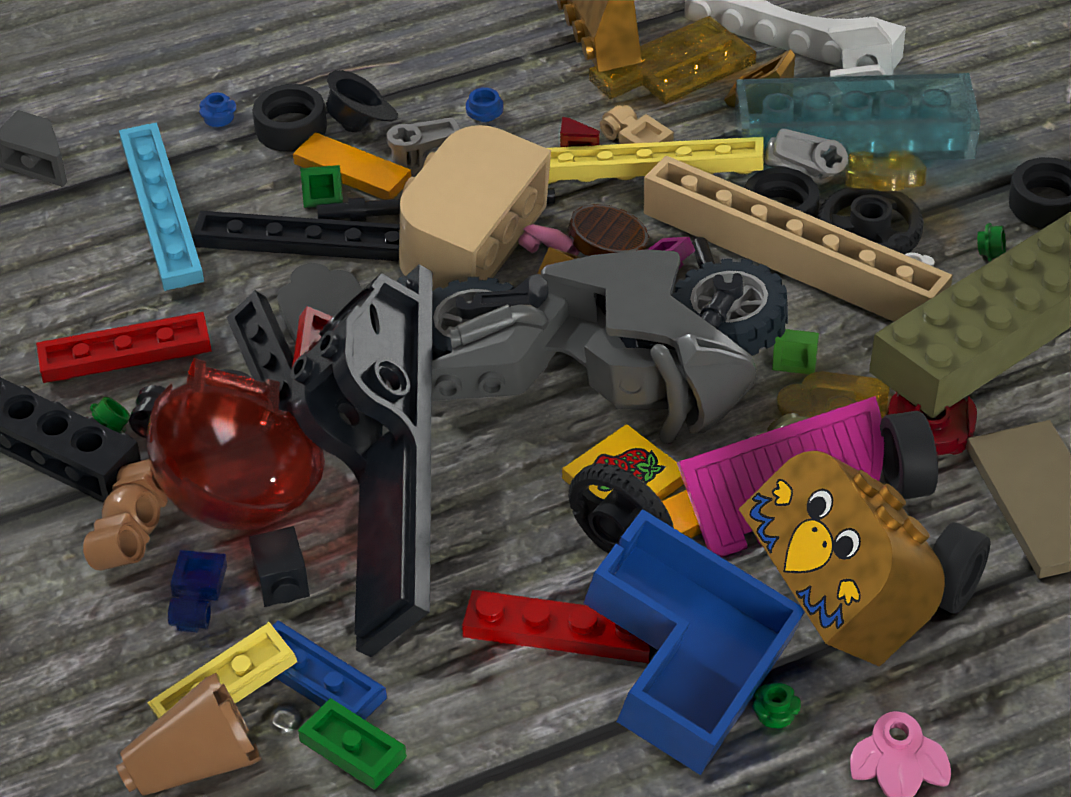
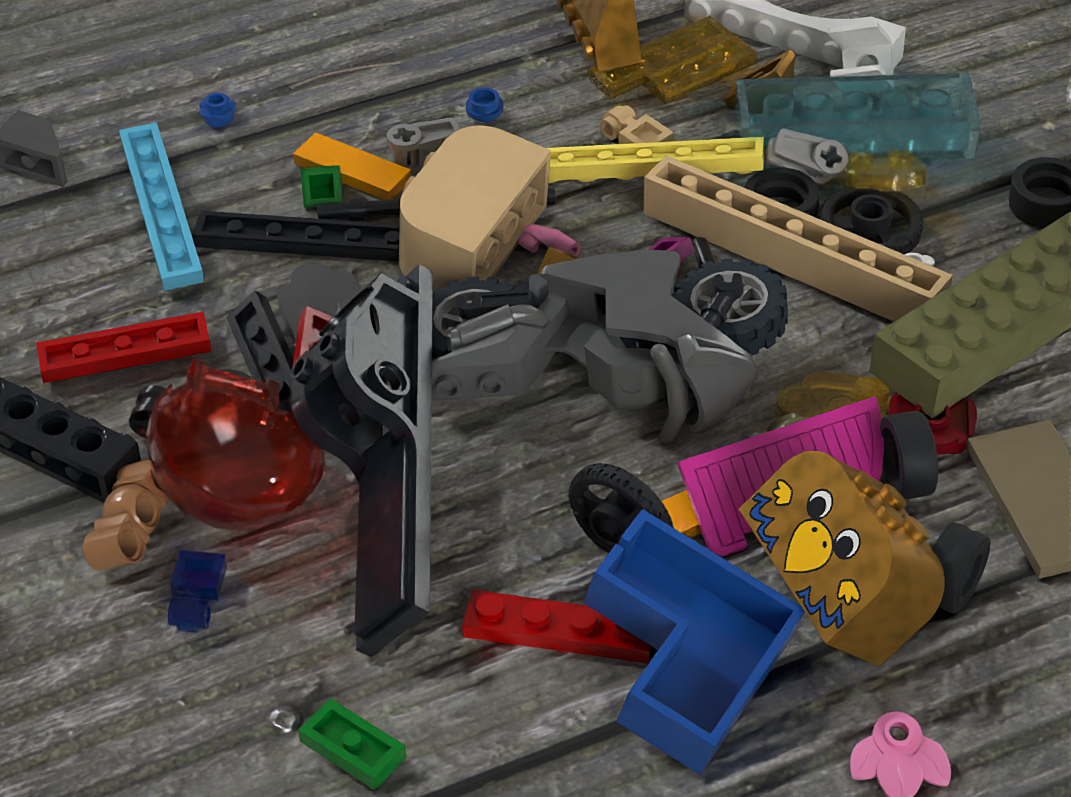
green plate [90,397,130,433] -> none
medium nougat cone [116,673,262,796] -> none
light yellow tile [147,622,297,719] -> none
black brick [249,526,310,607] -> none
black tyre [252,84,327,152] -> none
blue tile [272,621,387,720] -> none
black piece [326,70,398,133] -> none
dark red slope [560,117,600,147] -> none
yellow tile [562,424,684,500] -> none
tile [567,204,649,256] -> none
green plate [753,683,801,729] -> none
bright green plate [772,329,819,375] -> none
green plate [977,223,1006,262] -> none

